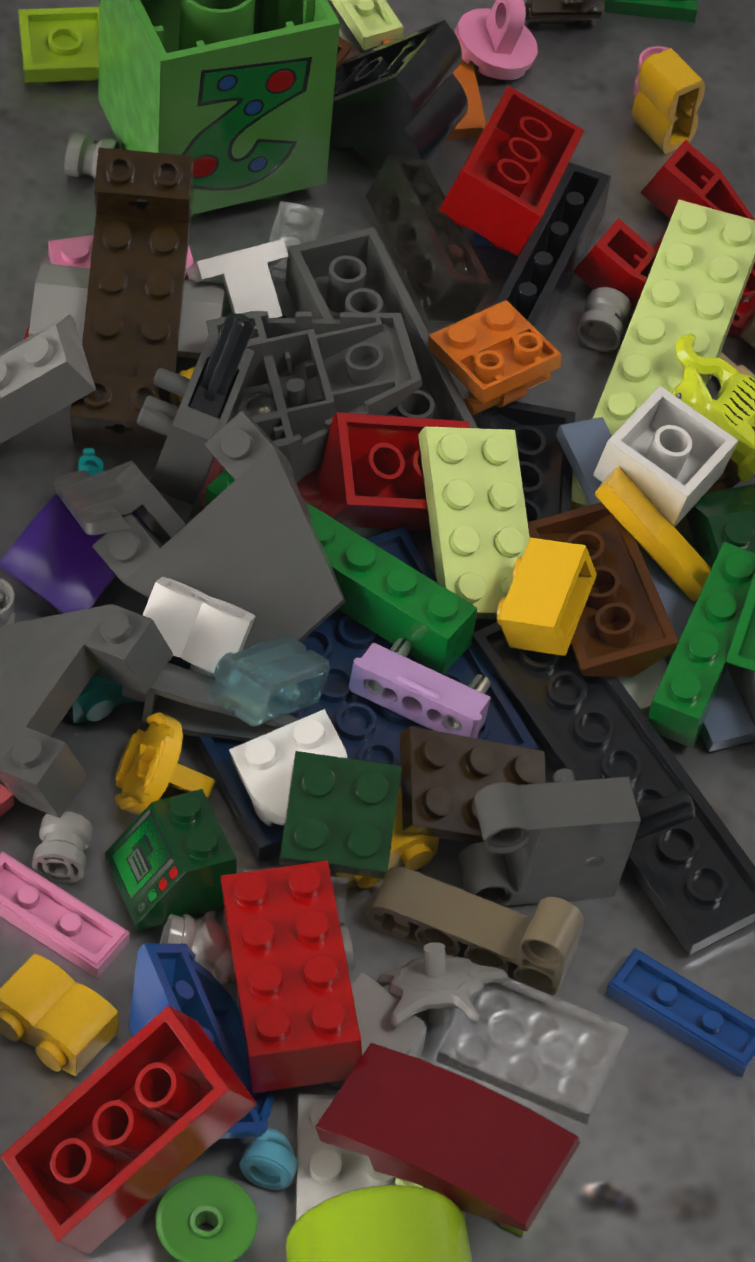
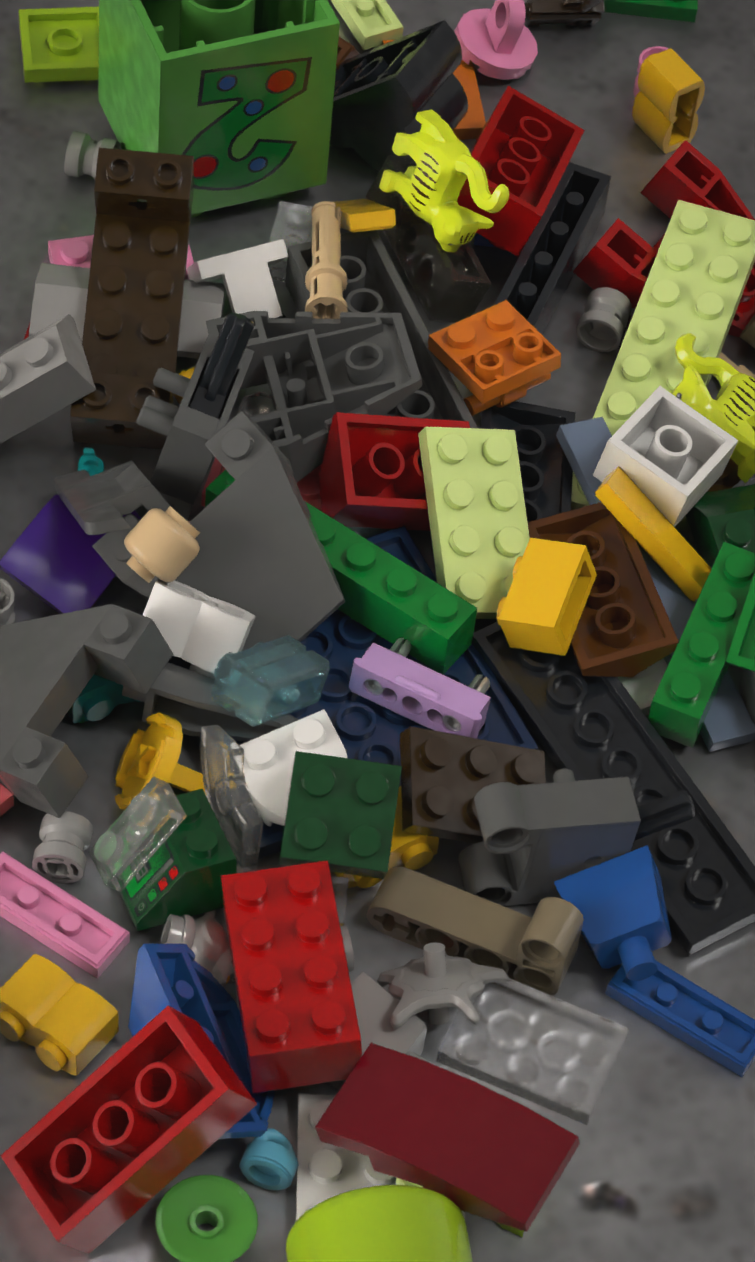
none -> clear plate [89,777,187,892]
none -> tan head [124,506,200,583]
none -> clear tile [201,724,263,868]
none -> tan pin [305,201,348,319]
none -> yellow tile [334,198,396,233]
none -> neon yellow animal [379,109,510,253]
none -> blue torso [554,845,672,981]

